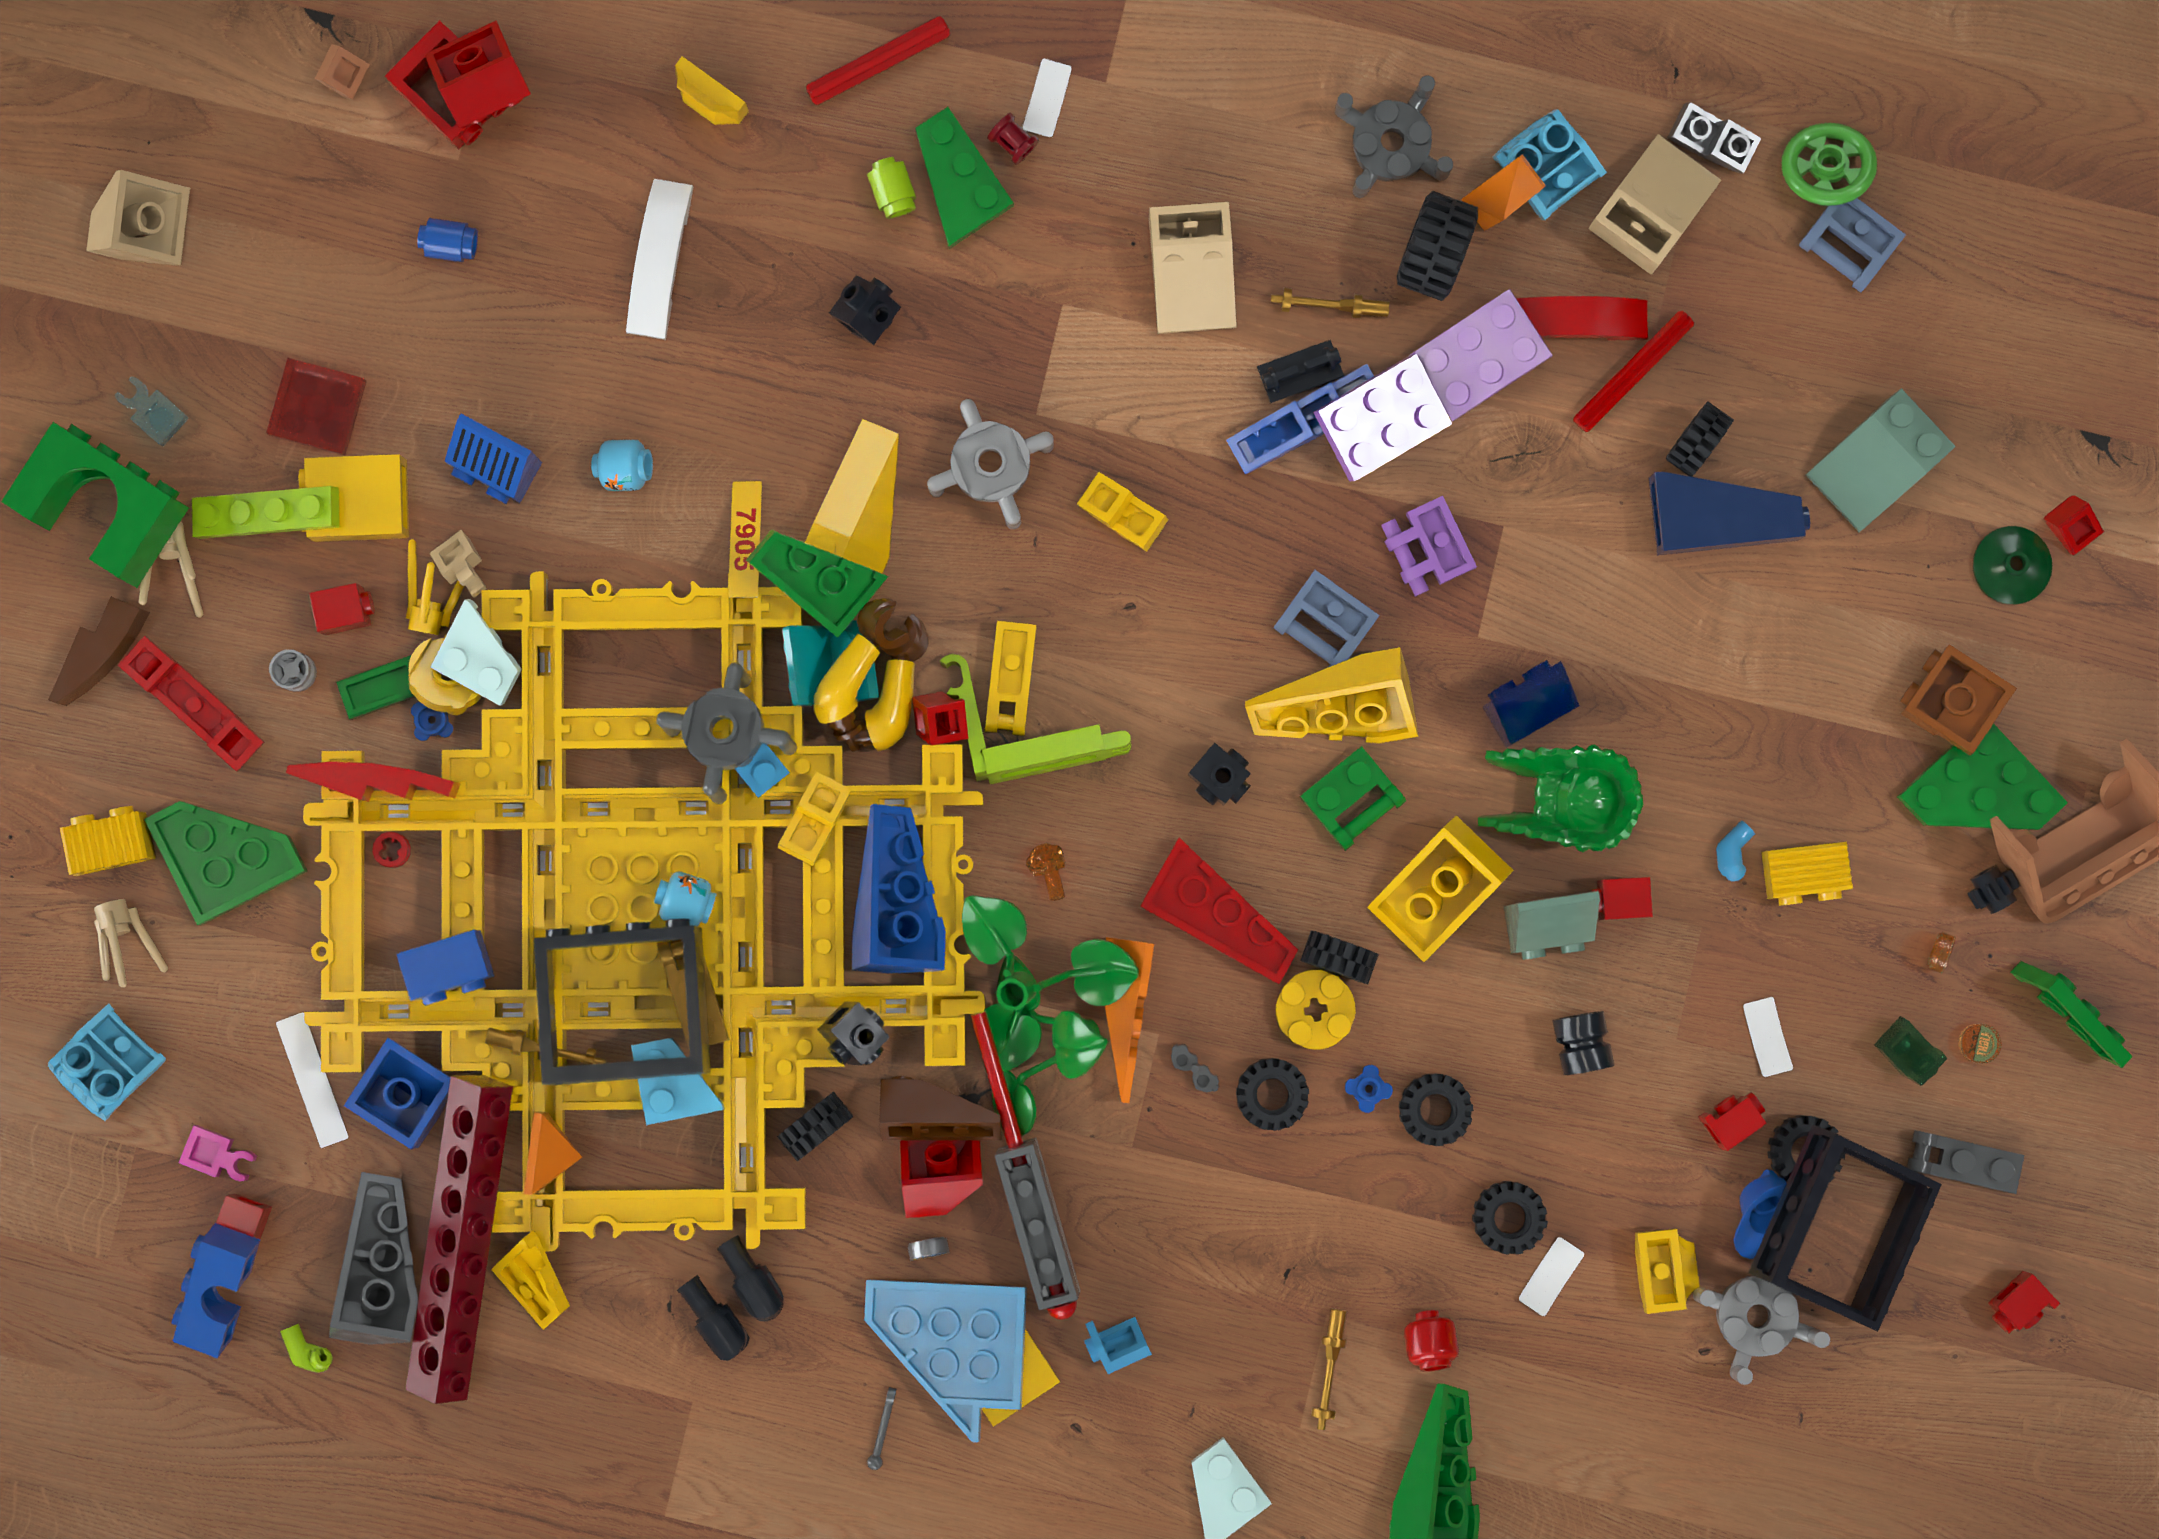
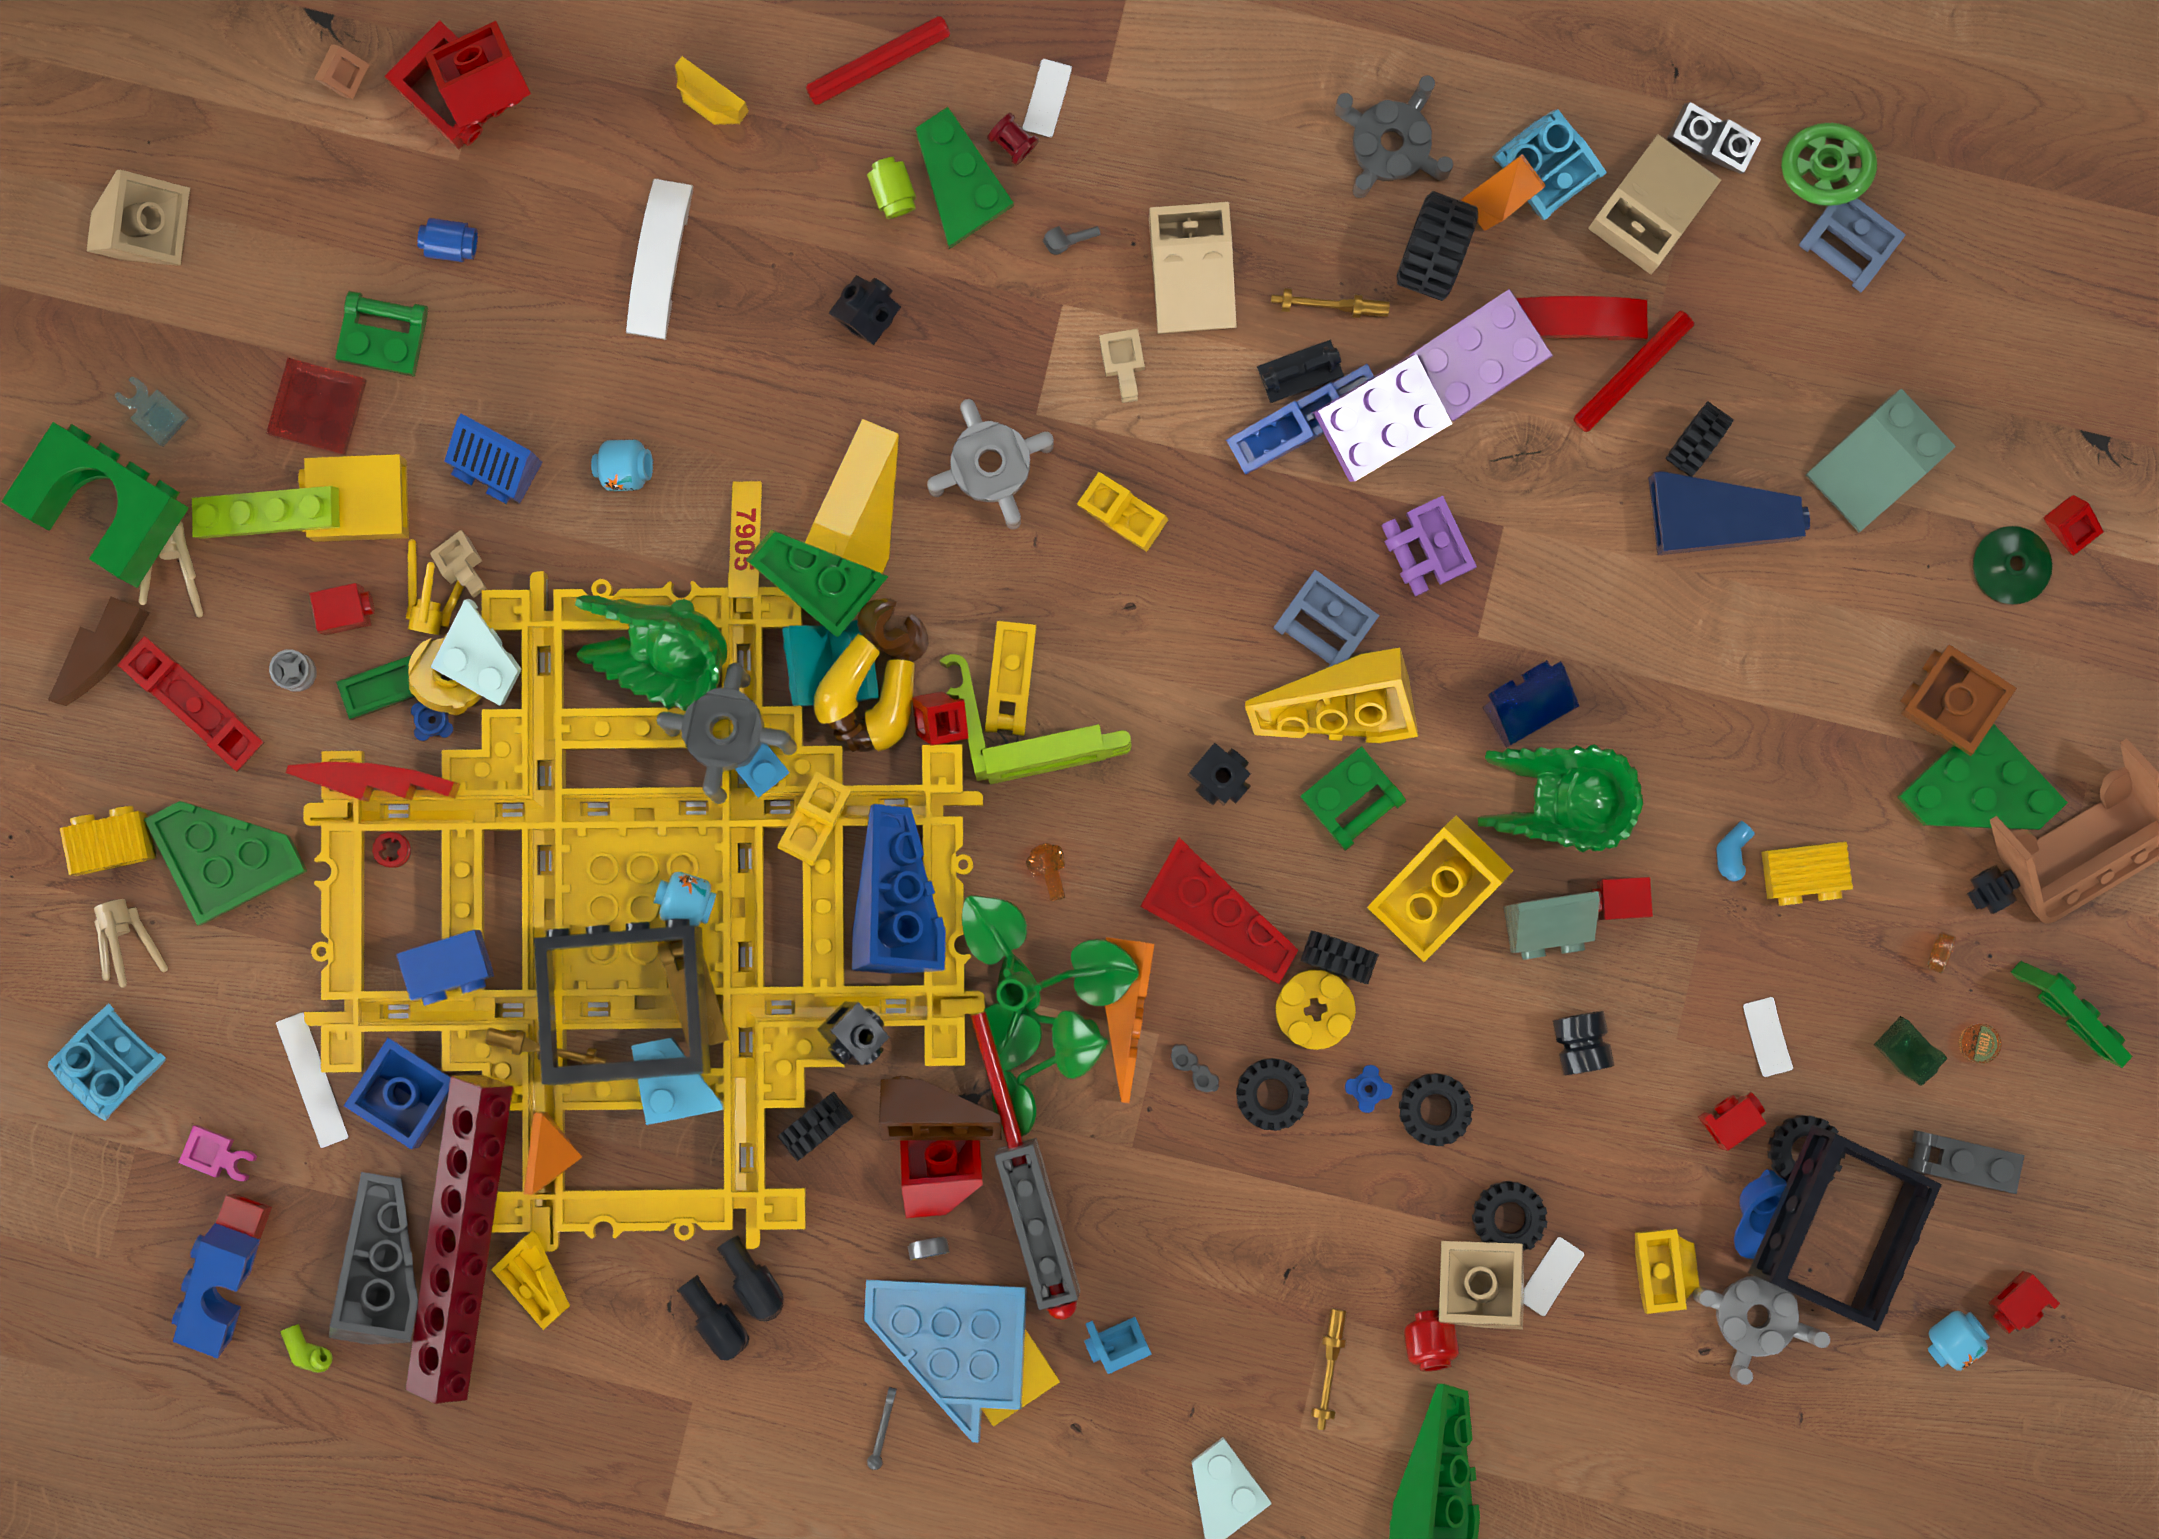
none -> green plate [335,291,428,377]
none -> green piece [575,595,727,711]
none -> dark grey hand [1043,226,1100,255]
none -> tan plate [1099,328,1145,403]
none -> tan slope [1439,1241,1524,1330]
none -> medium azure head [1927,1311,1990,1371]

